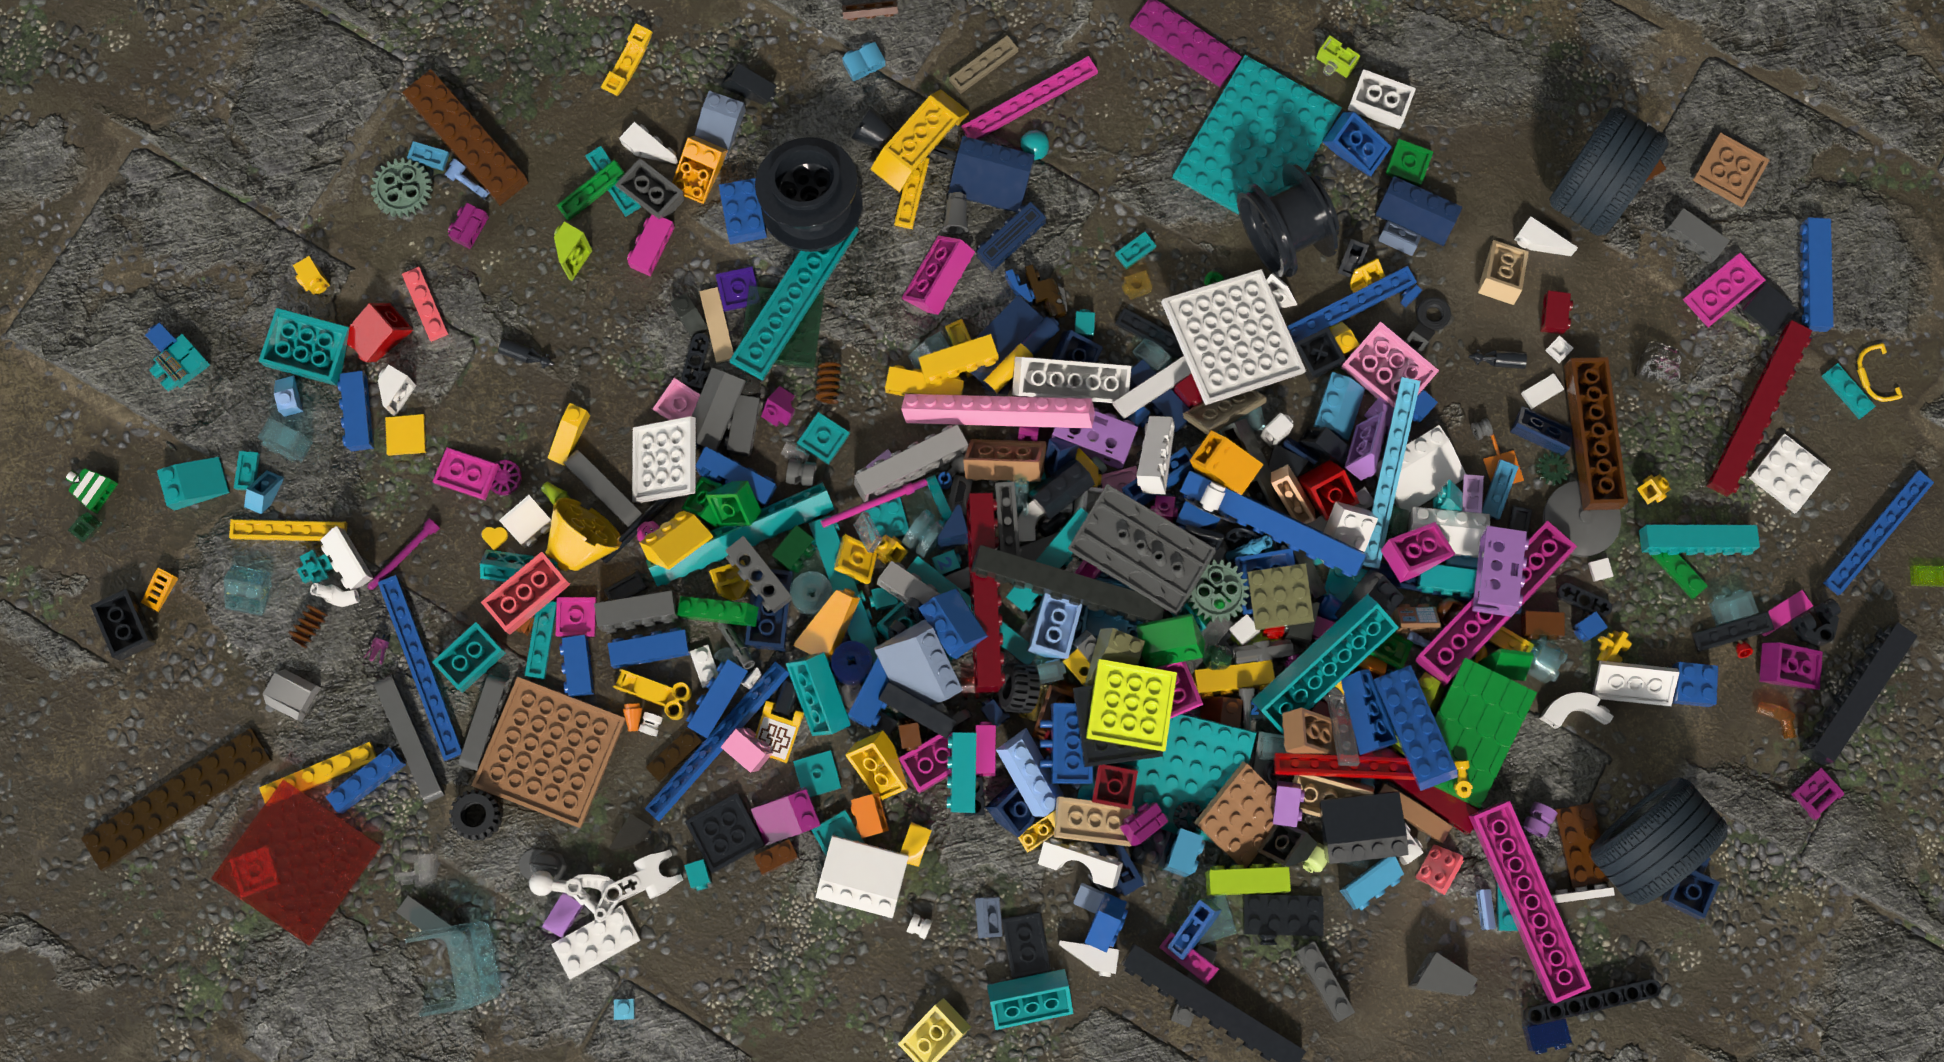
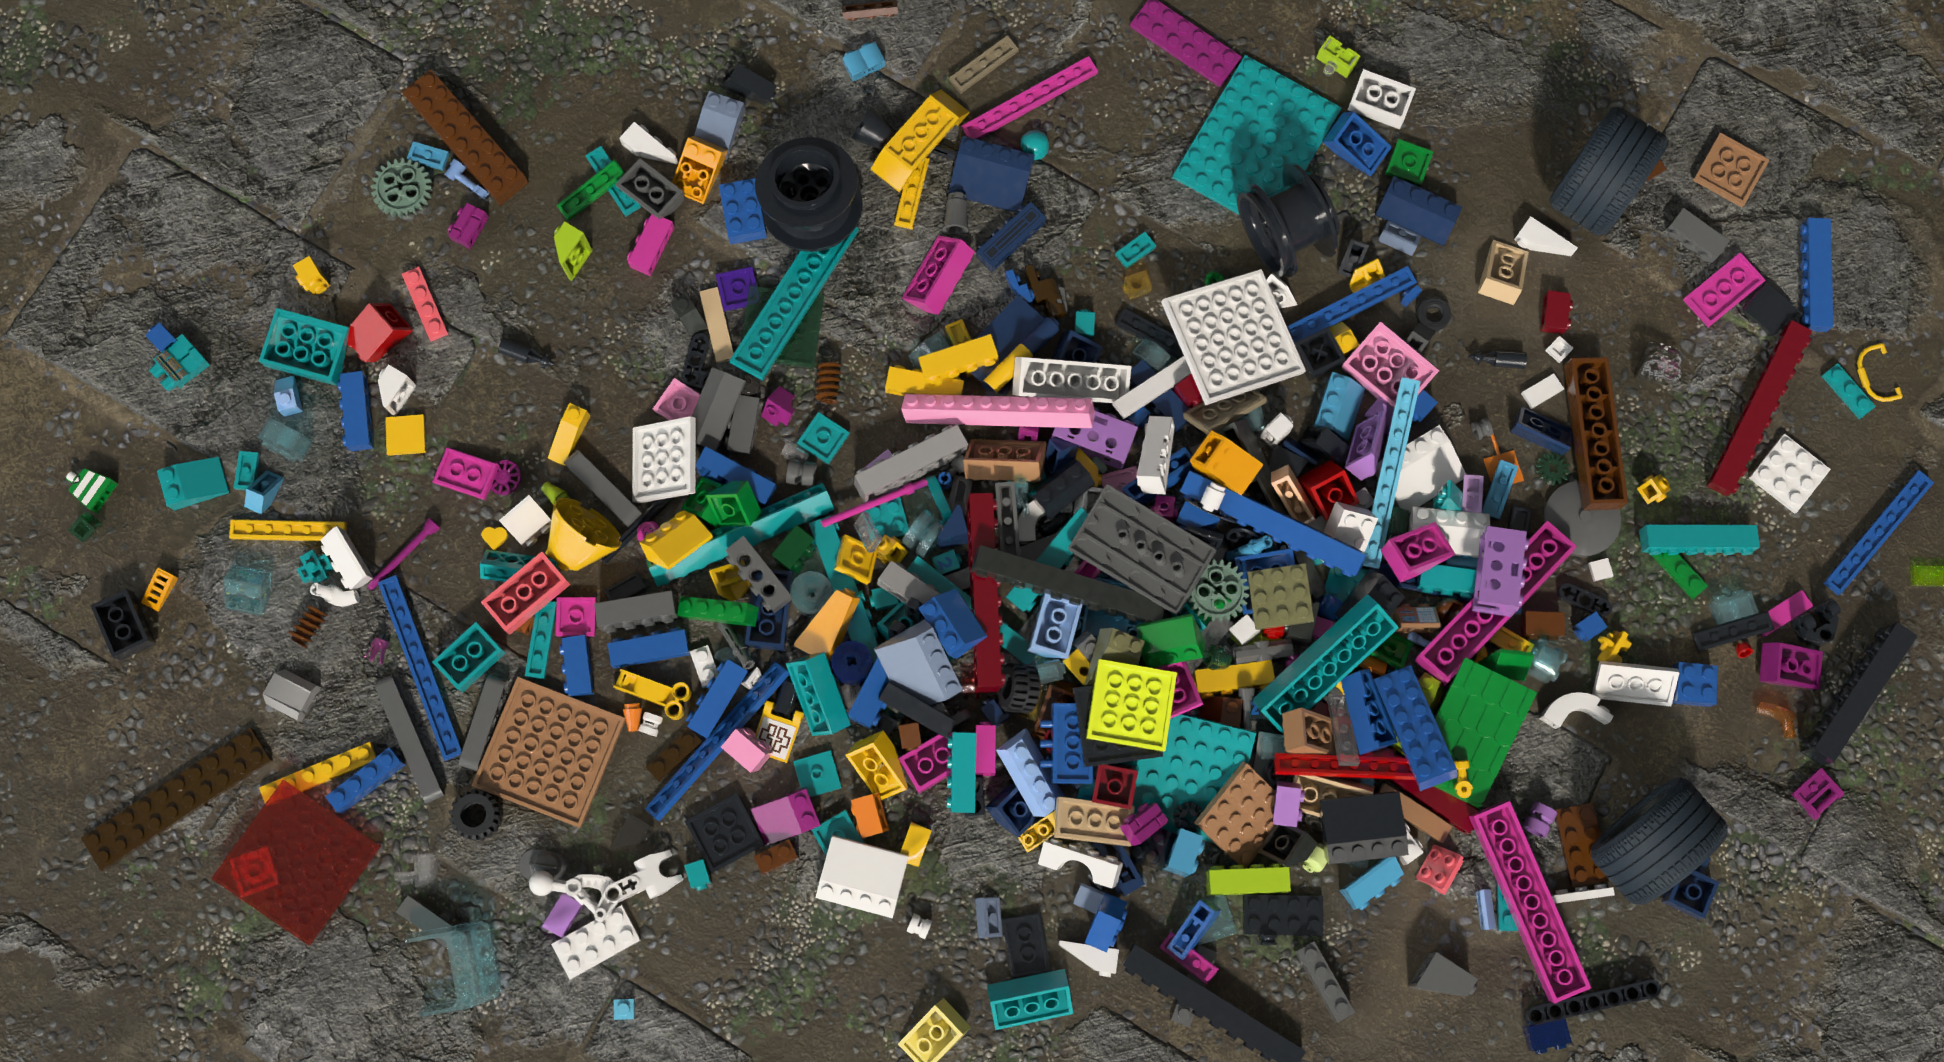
yellow slope [601,24,653,96] -> none

